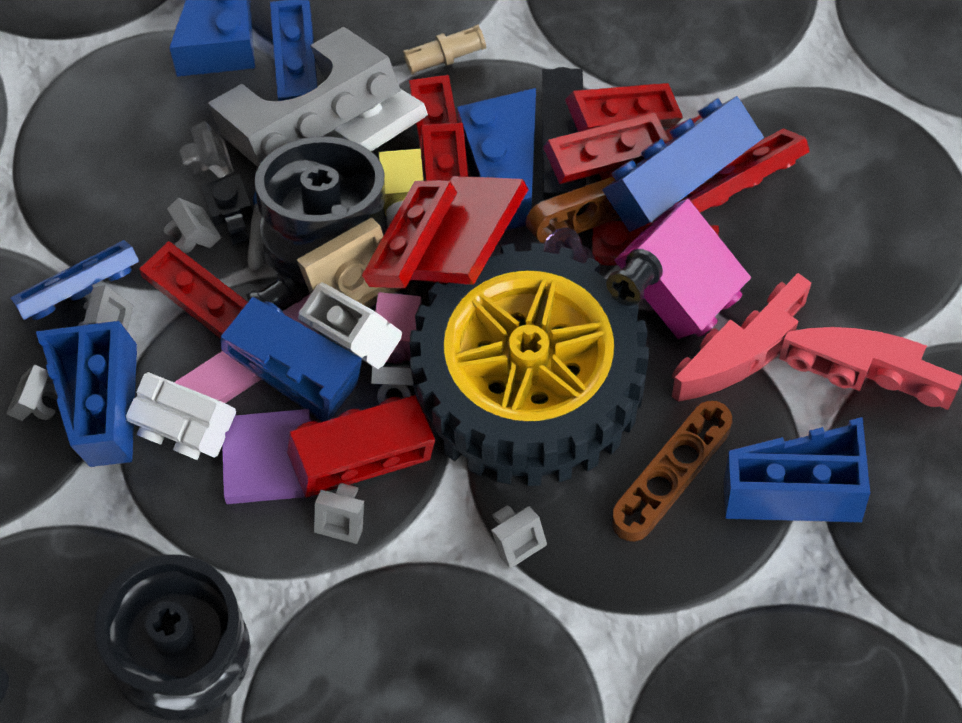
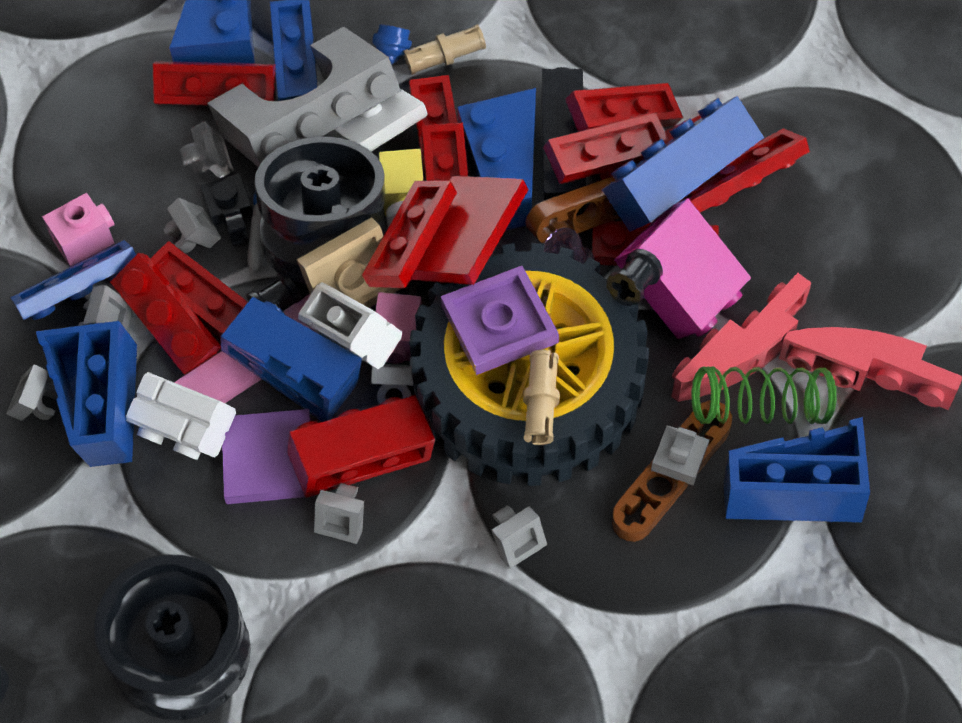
none -> bright pink brick [42,193,114,267]
none -> red plate [110,253,221,375]
none -> red plate [153,61,276,105]
none -> blue plate [372,24,412,64]
none -> medium lavender tile [441,266,559,375]
none -> tan pin [523,350,560,445]
none -> light grey tile [651,425,709,485]
none -> bright green piece [691,366,837,424]

